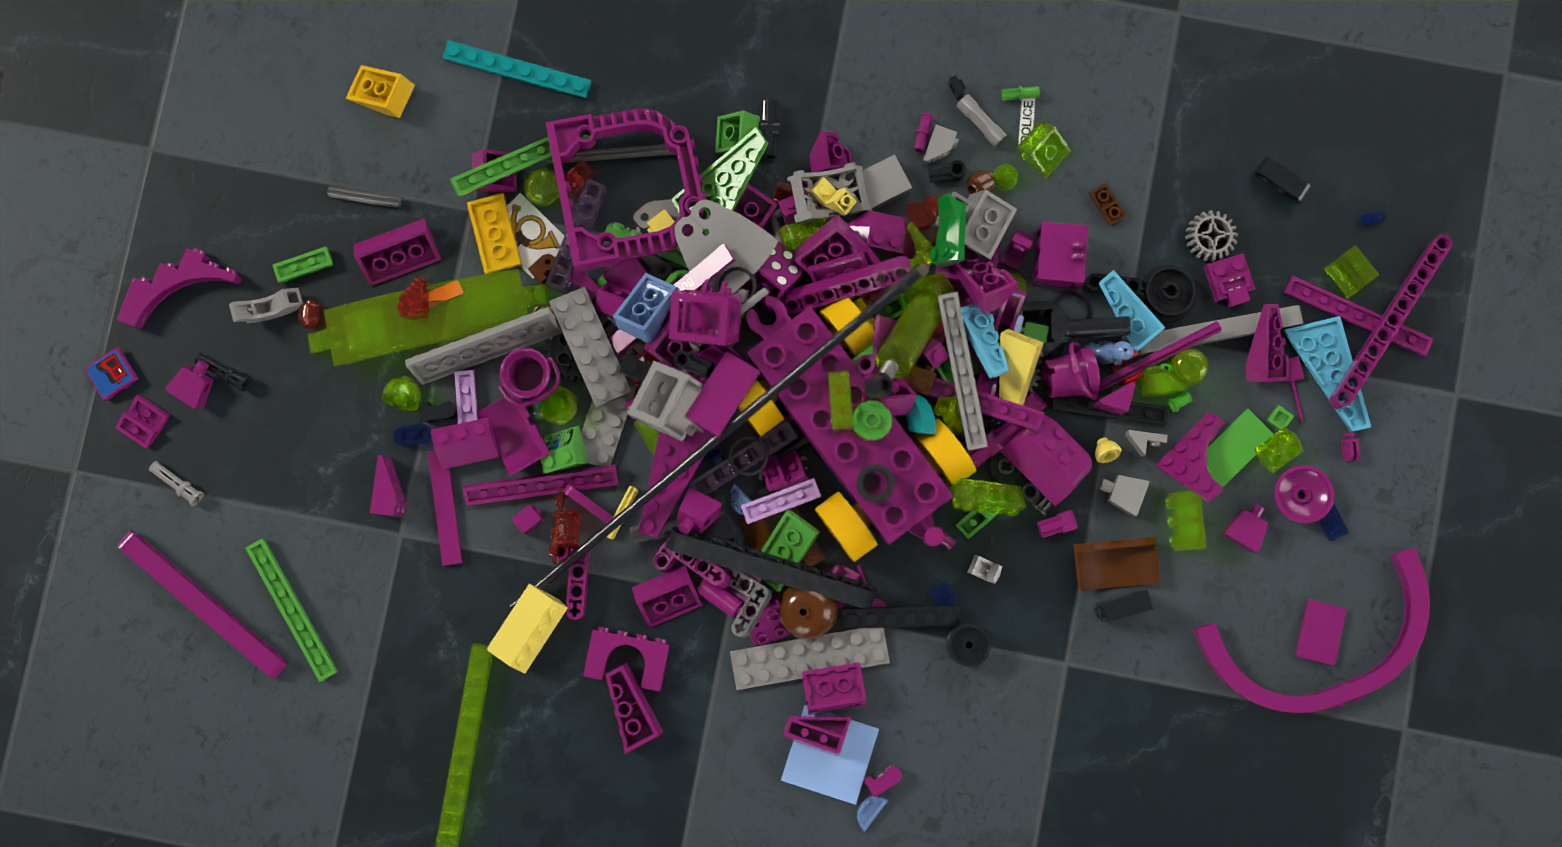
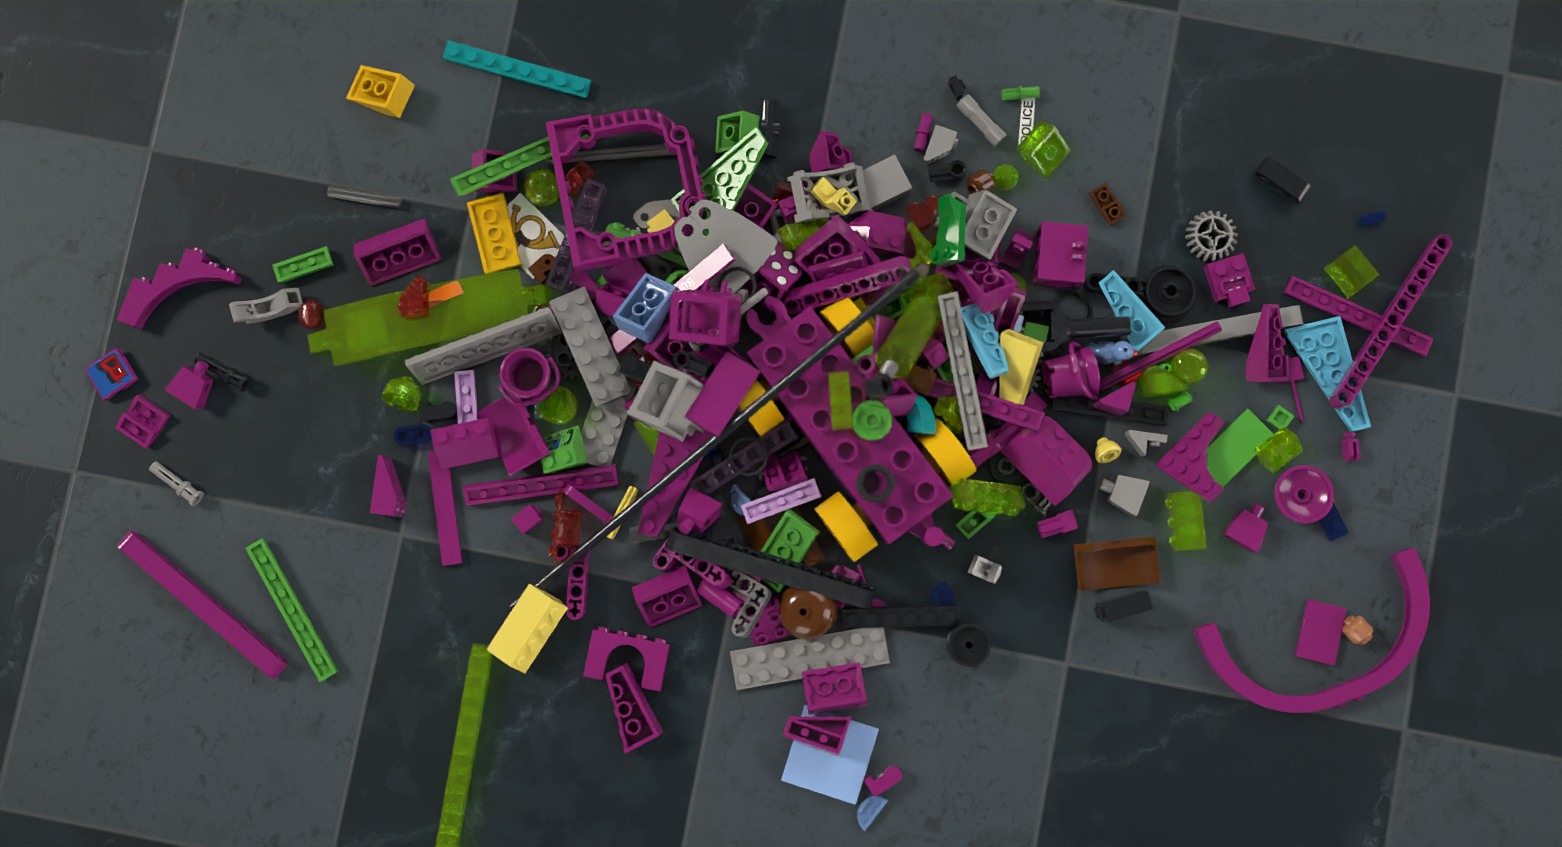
none -> nougat head [1342,615,1373,645]

